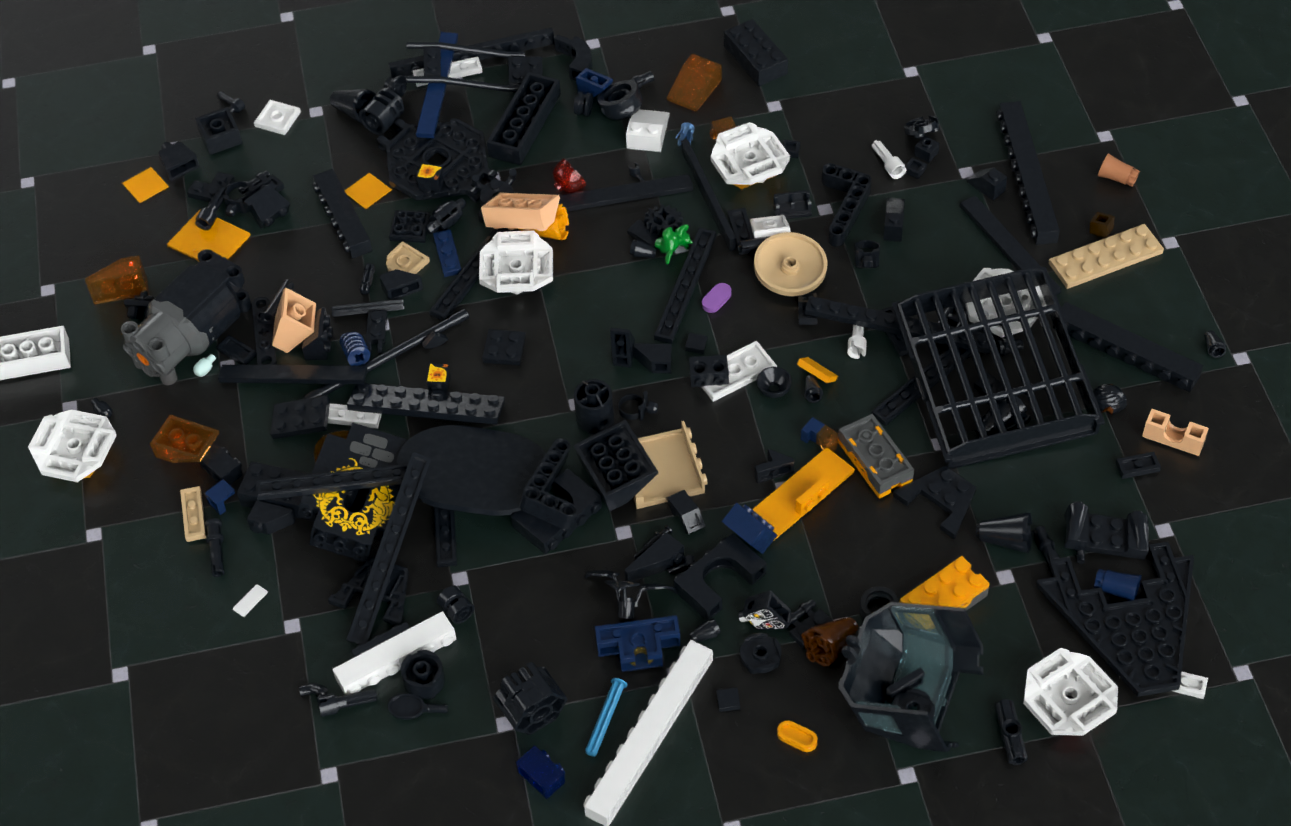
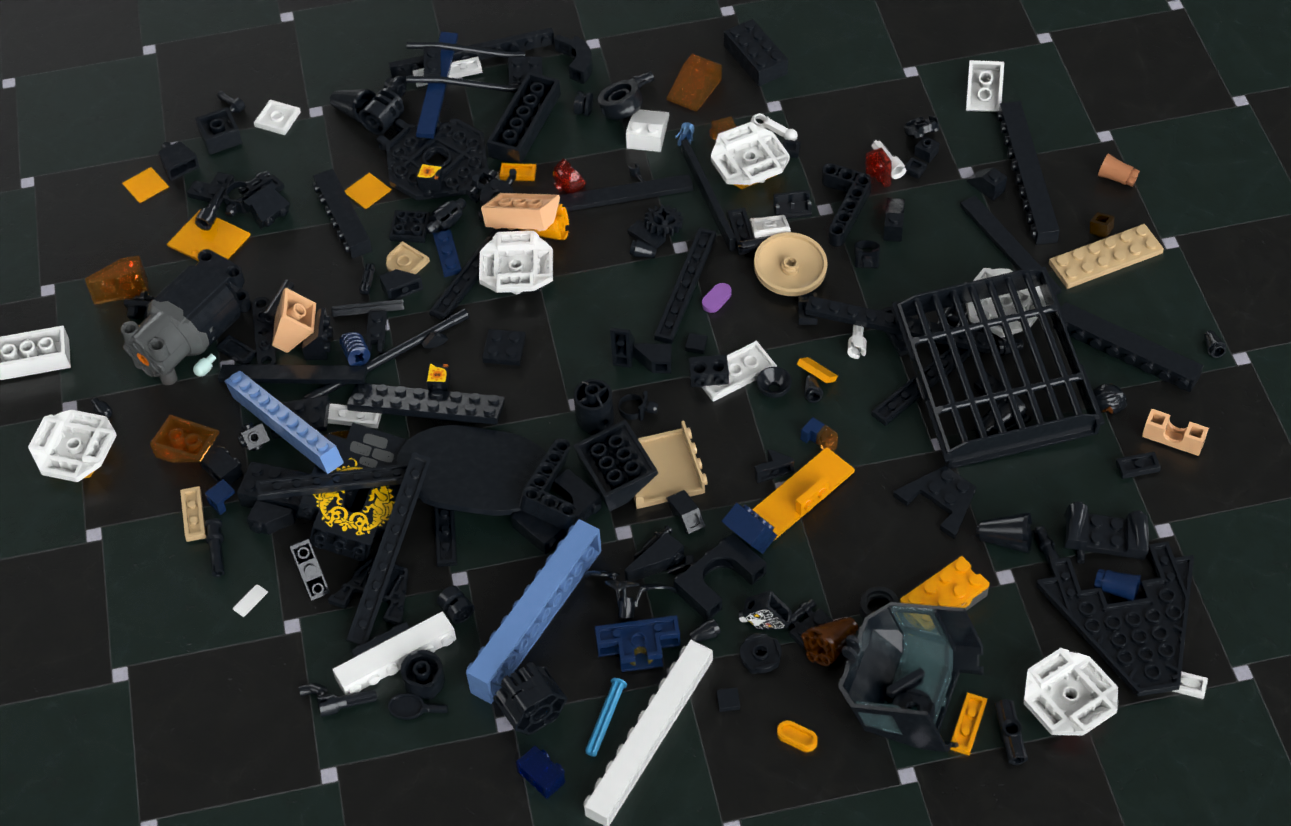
dark blue slope [576,68,613,97] -> none
green animal [655,224,693,264] -> none
dark grey piece [838,414,914,499] -> none
none -> medium blue brick [225,371,344,474]
none -> brick [238,422,270,451]
none -> slope [289,538,330,601]
none -> medium blue brick [466,519,602,704]
none -> light orange tile [499,163,536,181]
none -> white piece [750,114,798,141]
none -> clear red bracket [866,147,892,187]
none -> light orange tile [950,692,988,756]
none -> white slope [966,60,1004,112]

